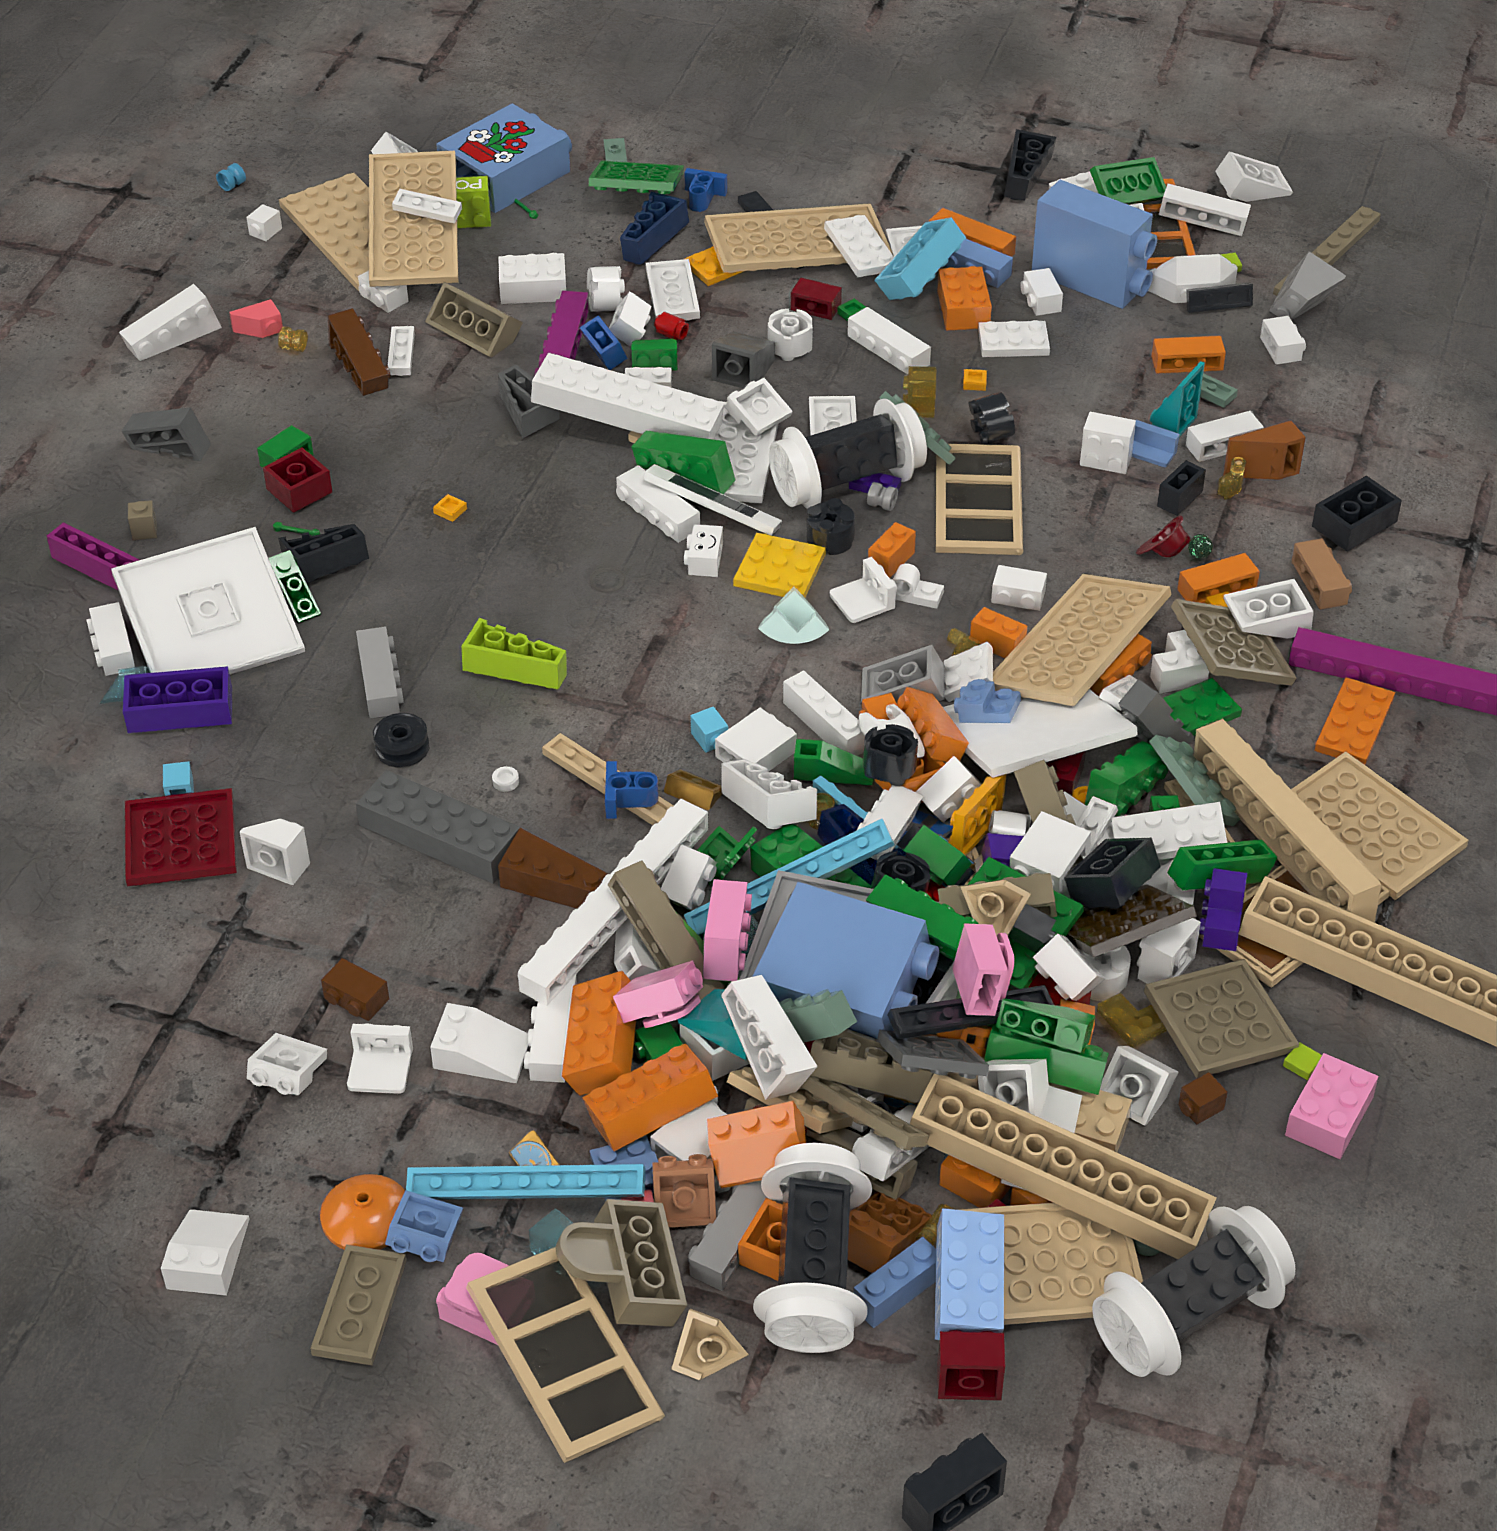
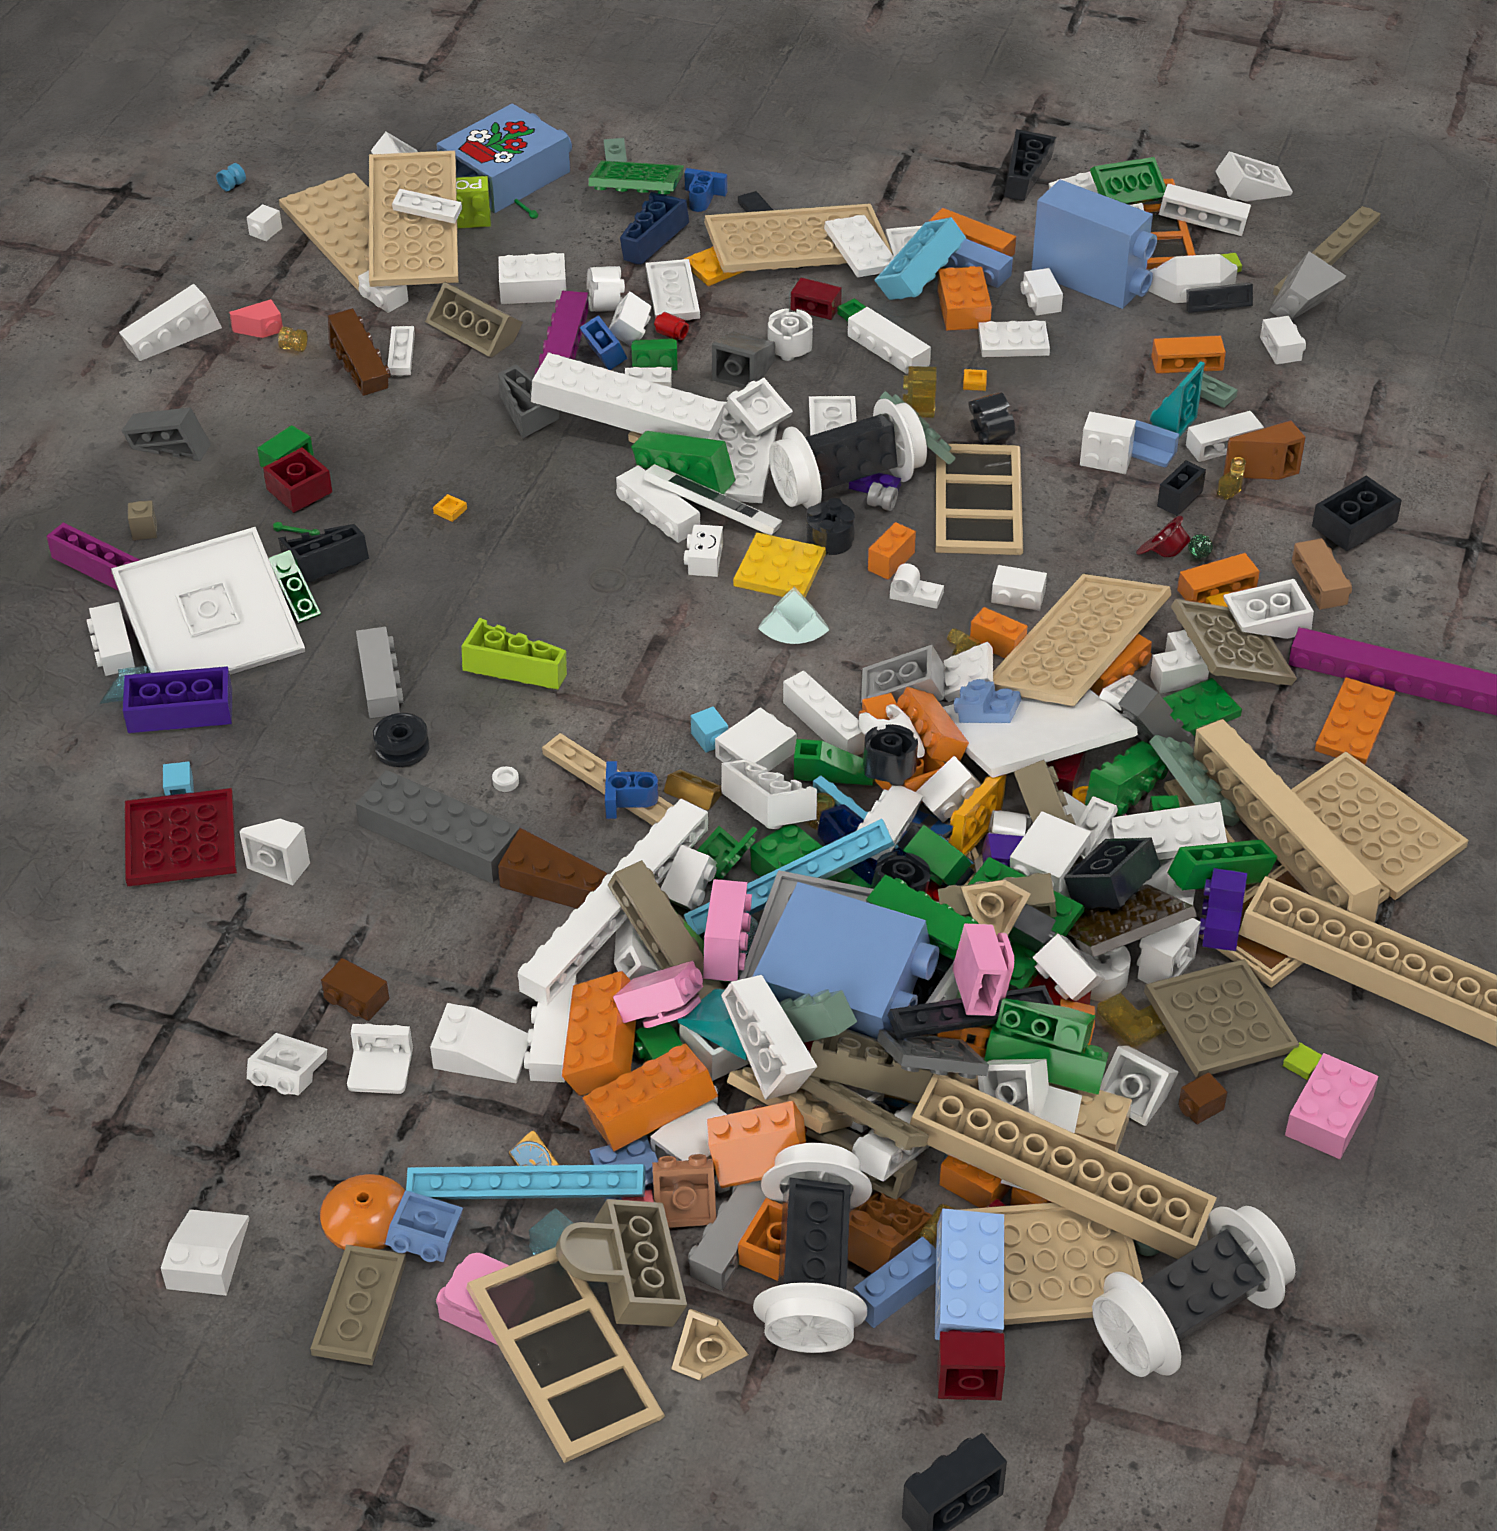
white bracket [830,557,898,623] -> none

